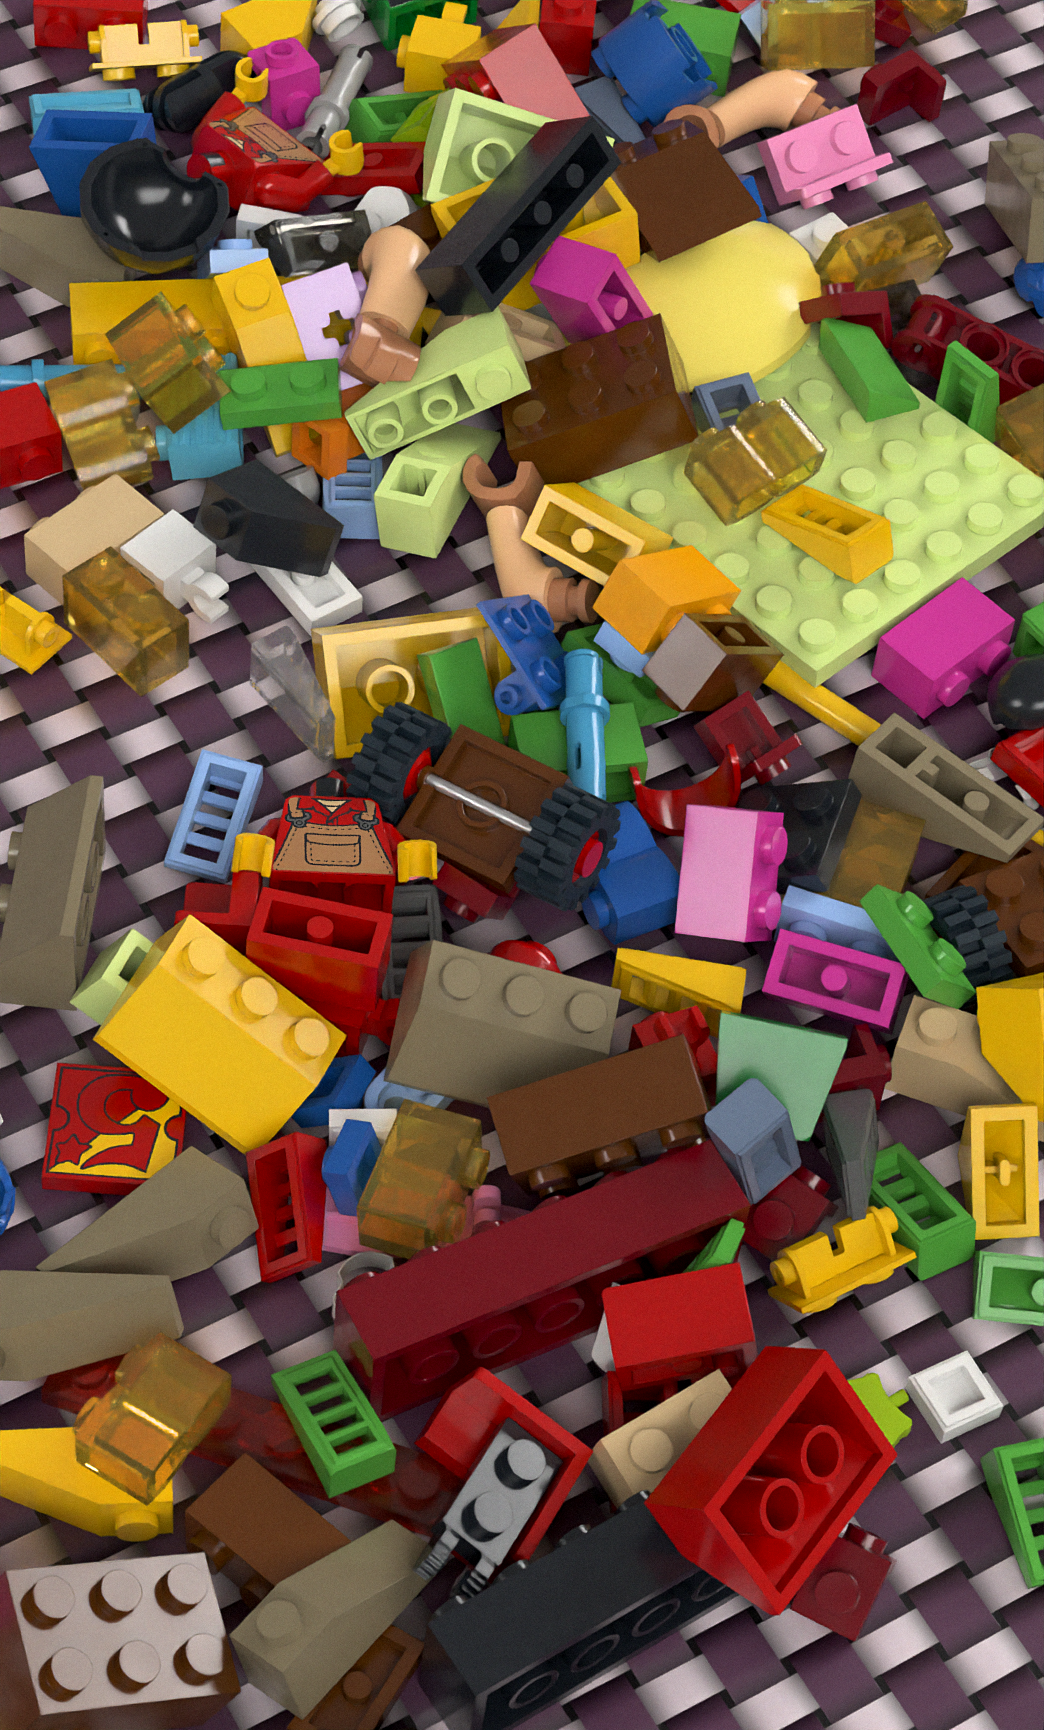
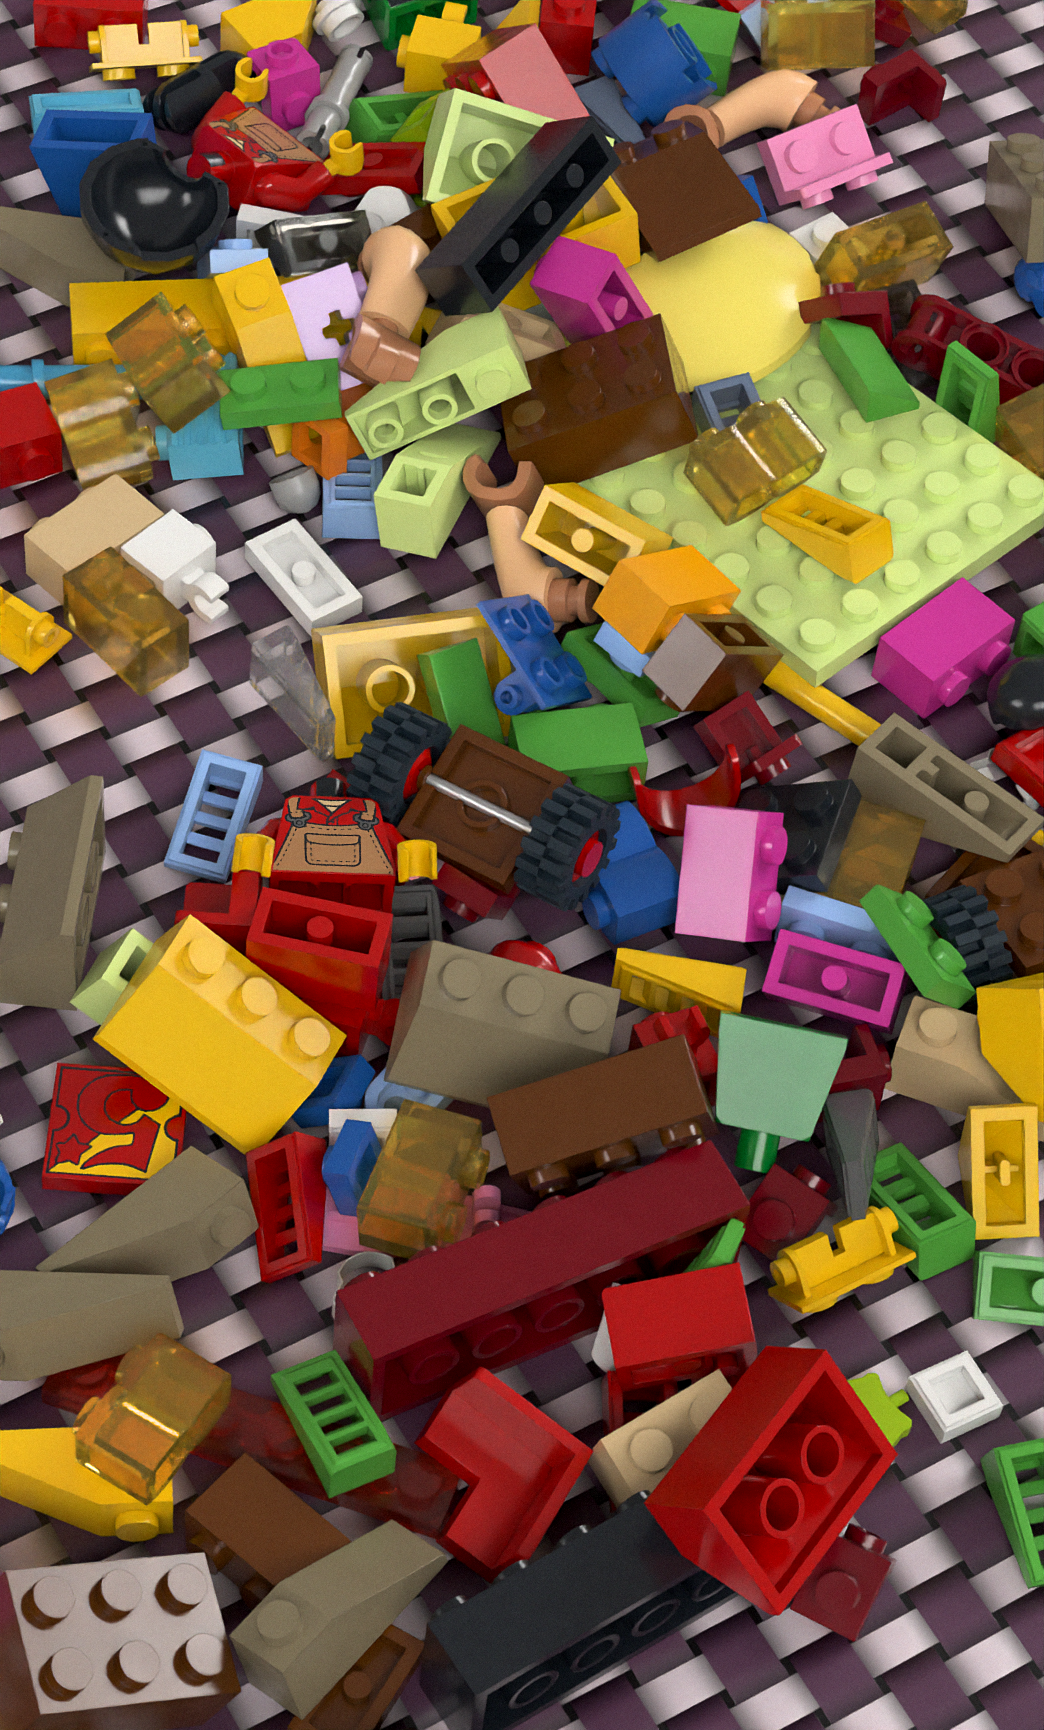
black slope [193,459,344,577] -> none
hinge [412,1417,564,1600] -> none
dark azure pin [559,649,610,801] -> none
sand blue slope [705,1078,801,1205] -> none

